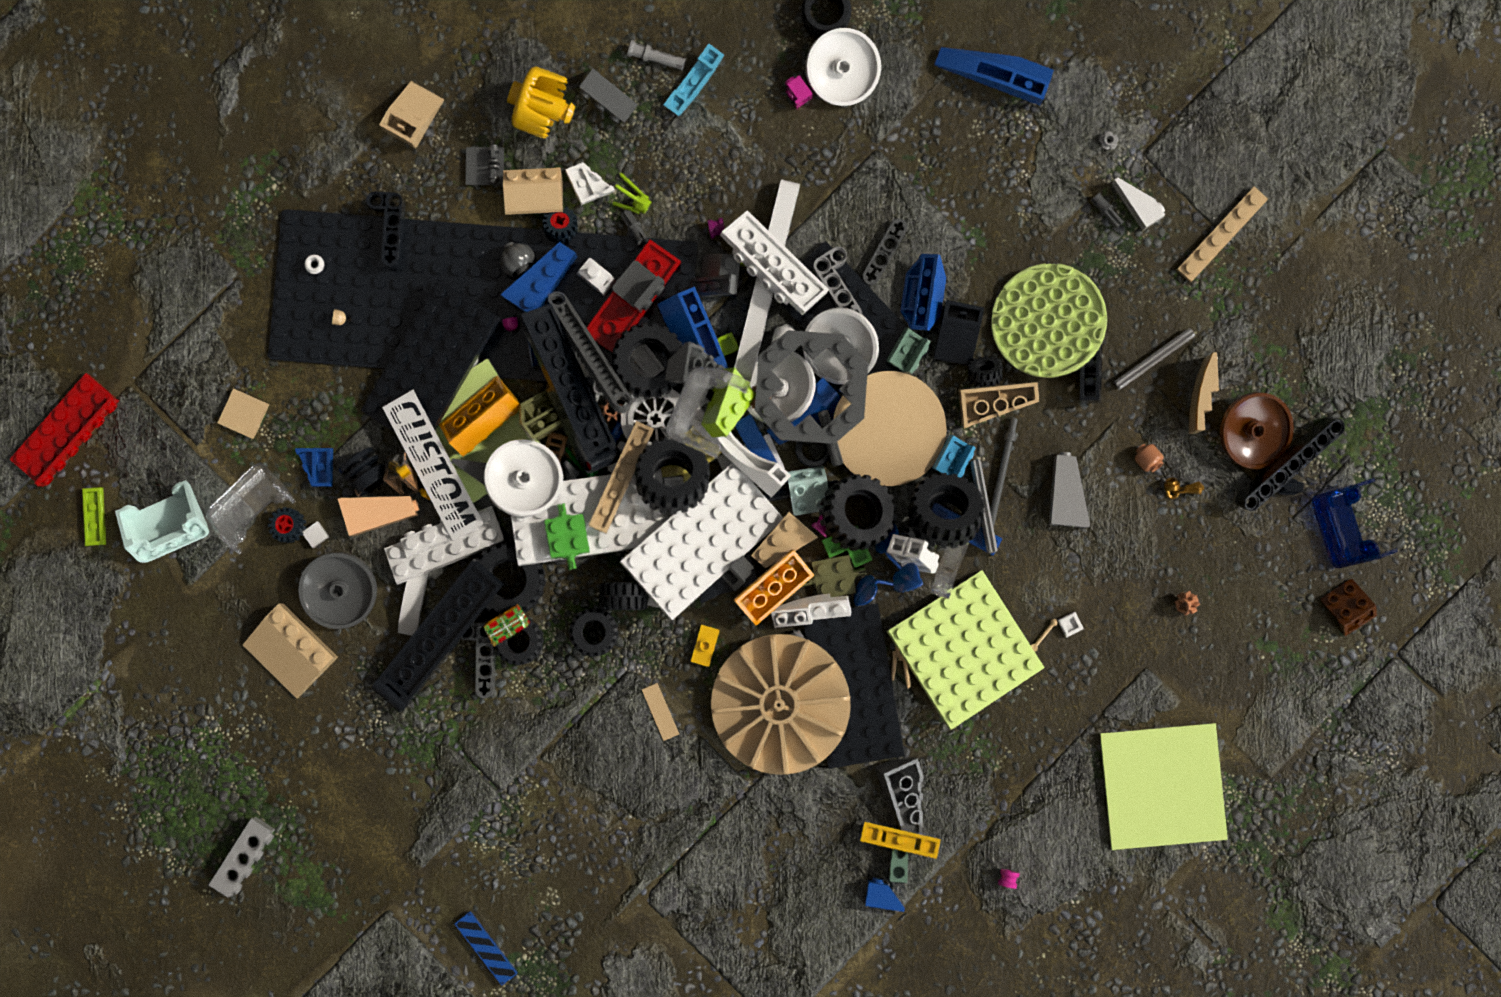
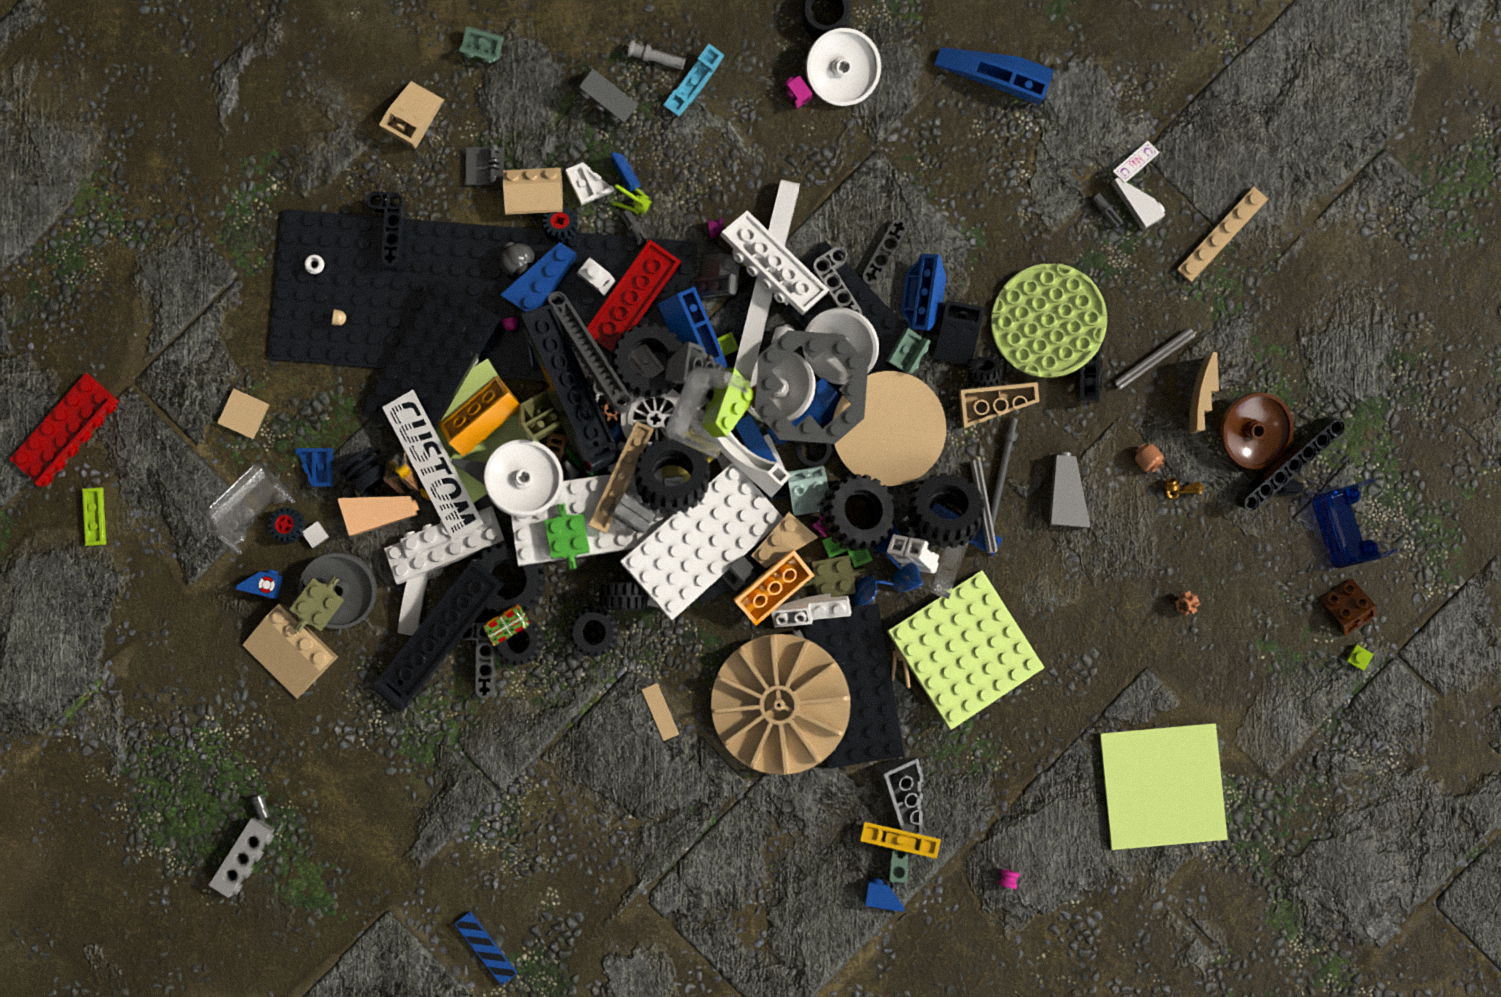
light aqua windscreen [115,480,209,563] -> none
yellow piece [507,66,575,139] -> none
dark grey bracket [612,261,665,313] -> none
yellow plate [691,625,720,667] -> none
dark grey axle [818,410,843,466] -> none
dark azure bracket [932,435,976,478] -> none
tan hinge [1030,619,1058,652] -> none
white tile [1057,612,1084,638] -> none
light grey plate [1099,131,1118,150] -> none
none -> blue slope [236,569,283,599]
none -> dark grey pin [250,794,270,820]
none -> olive plate [288,575,344,633]
none -> sand green bracket [459,26,504,63]
none -> dark grey brick [607,492,655,534]
none -> blue slope [611,152,641,192]
none -> white sticker [1113,141,1160,183]
none -> lime plate [1346,644,1374,671]

